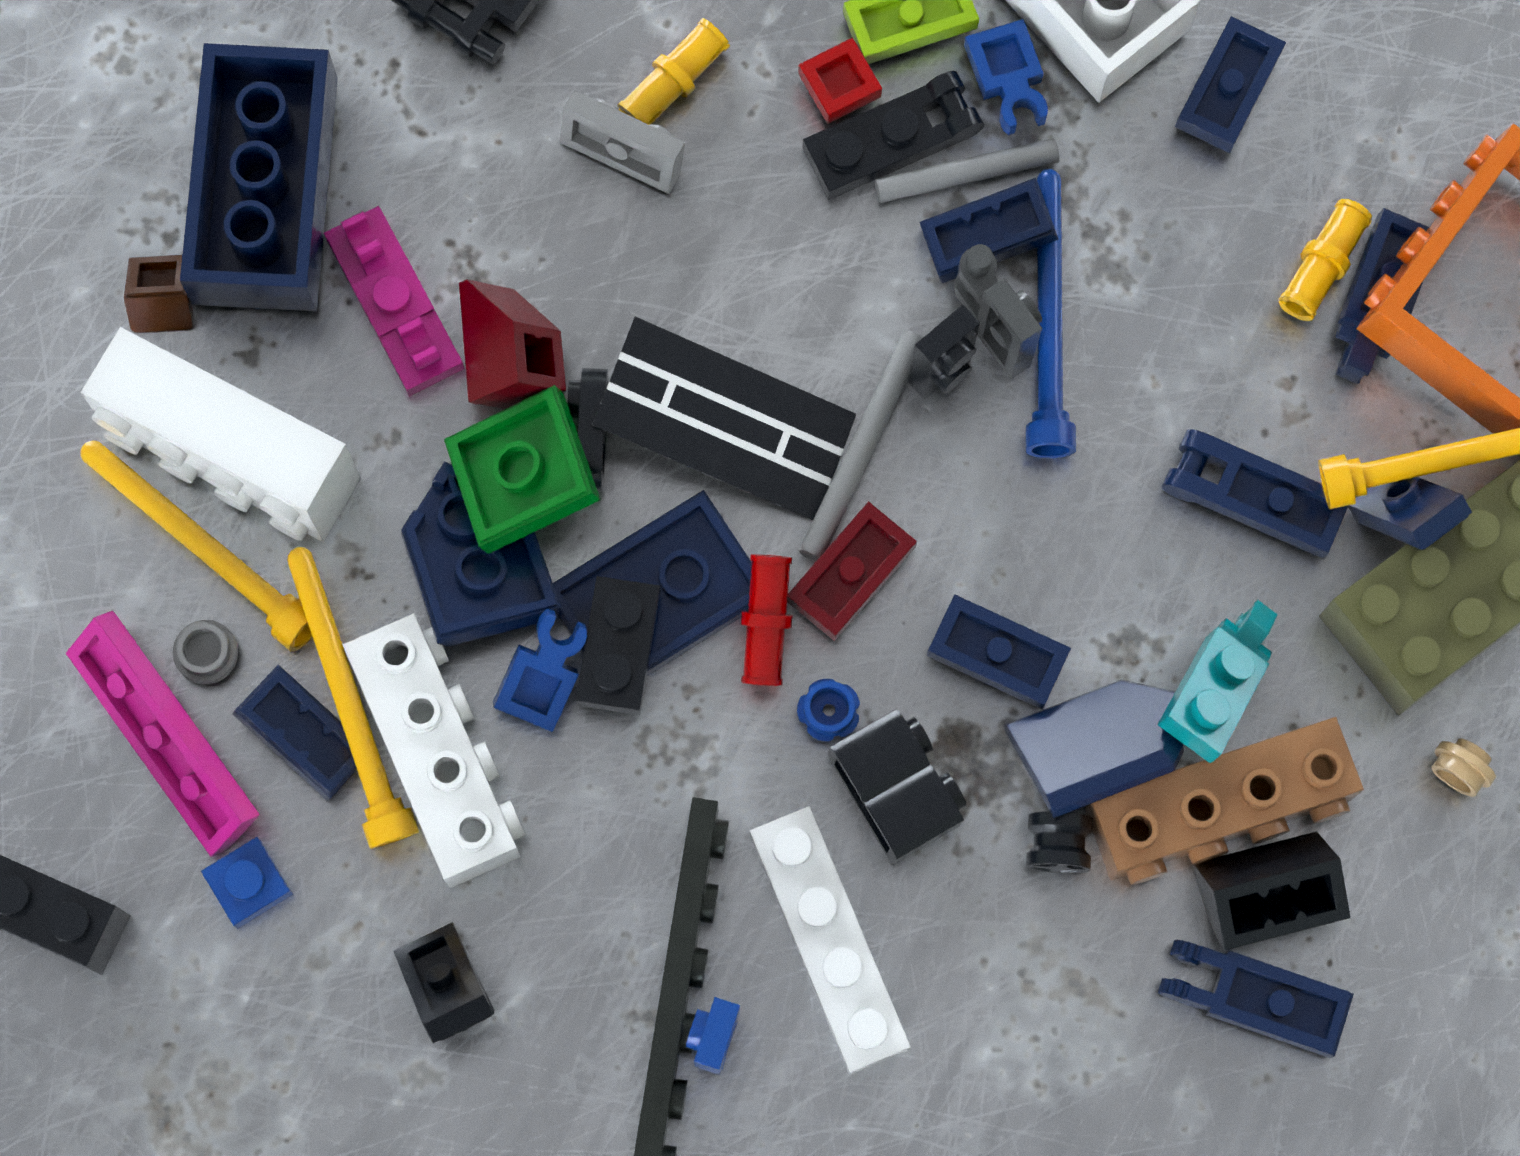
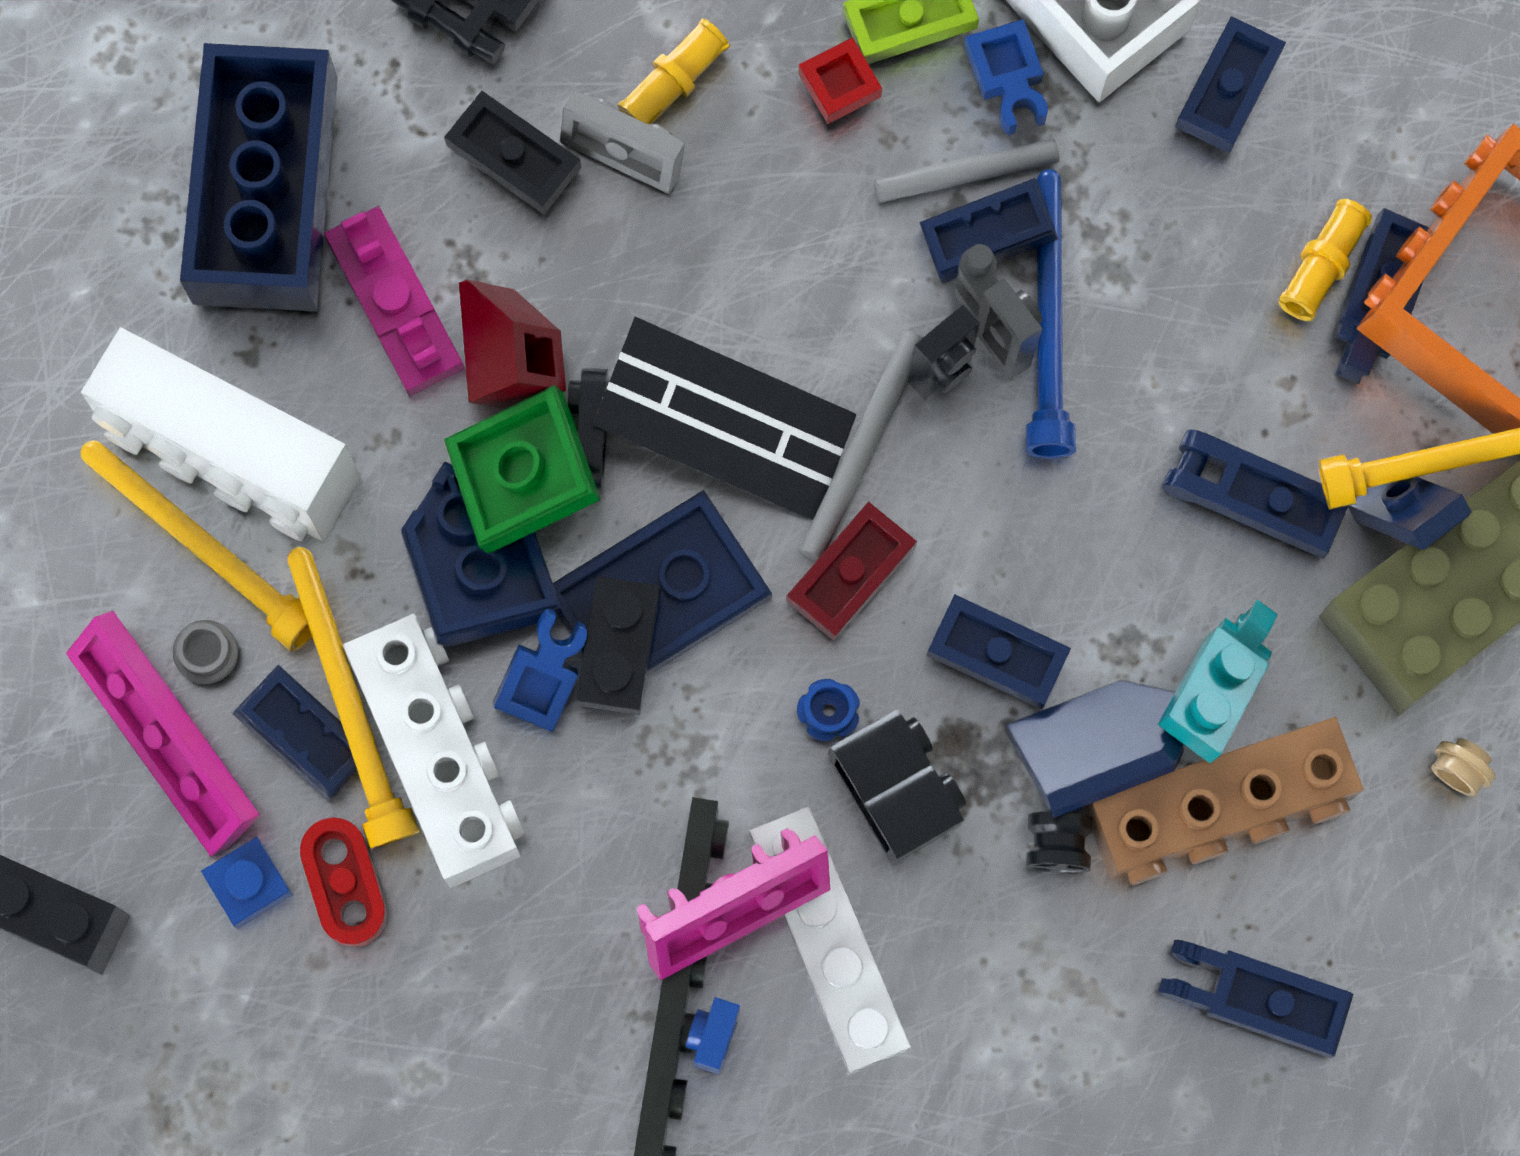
reddish brown slope [124,255,193,333] -> none
black slope [393,922,494,1043] -> none
red pin [741,554,793,686] -> none
black plate [802,71,984,200] -> none
black brick [1193,831,1351,950] -> none
none -> red plate [300,817,387,947]
none -> black plate [444,90,581,215]
none -> dark pink plate [637,829,831,981]

